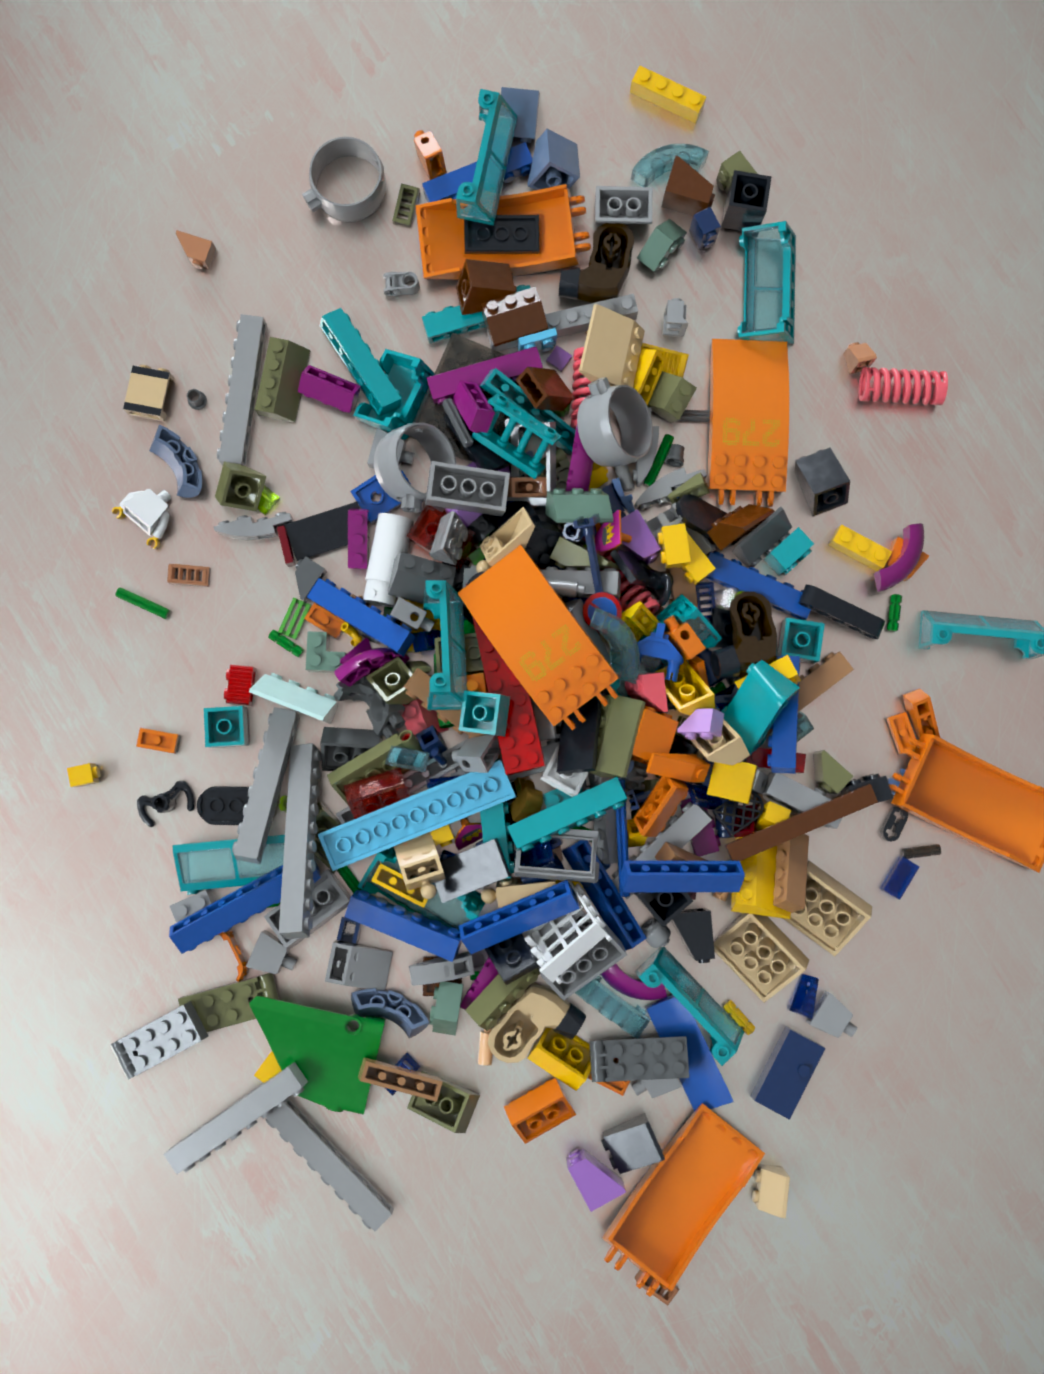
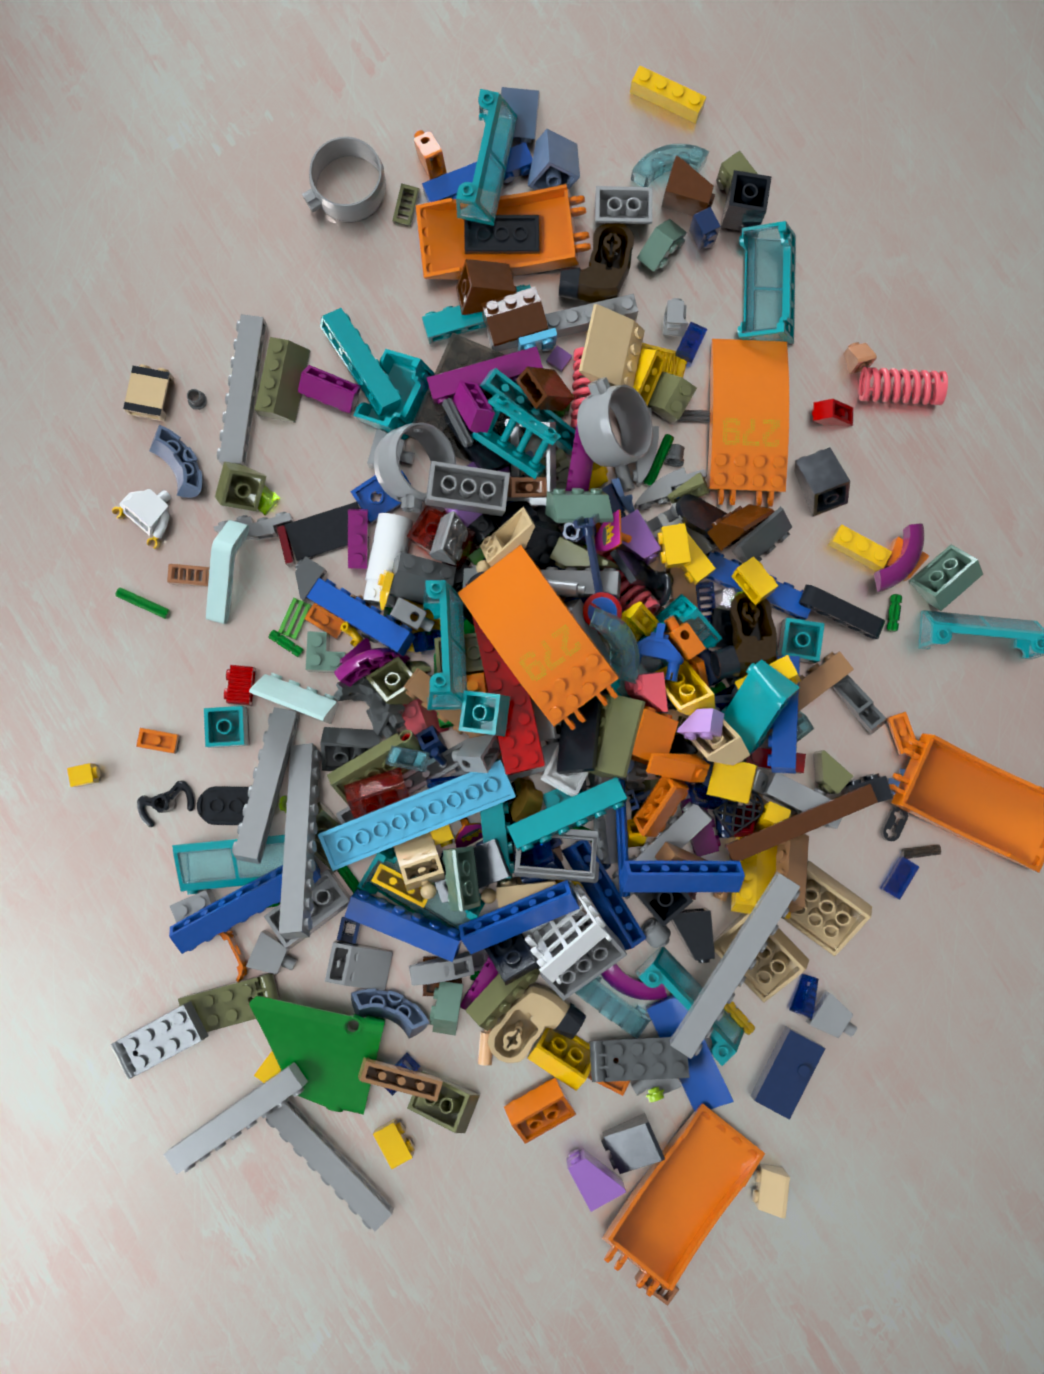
nougat slope [175,230,216,269] -> none
light grey piece [383,271,420,296] -> none
teal brick [763,527,814,576] -> none
orange slope [902,688,940,740] -> none
none -> light aqua beam [206,520,249,624]
none -> yellow brick [373,1118,415,1169]
none -> yellow plate [377,570,394,610]
none -> sand green slope [442,846,481,912]
none -> lime plate [646,1086,664,1103]
none -> light grey brick [669,872,800,1059]
none -> clear blue plate [675,322,708,363]
none -> yellow brick [731,556,778,605]
none -> red slope [812,399,854,426]
none -> dark grey slope [833,675,887,734]
none -> sand green slope [909,544,983,611]

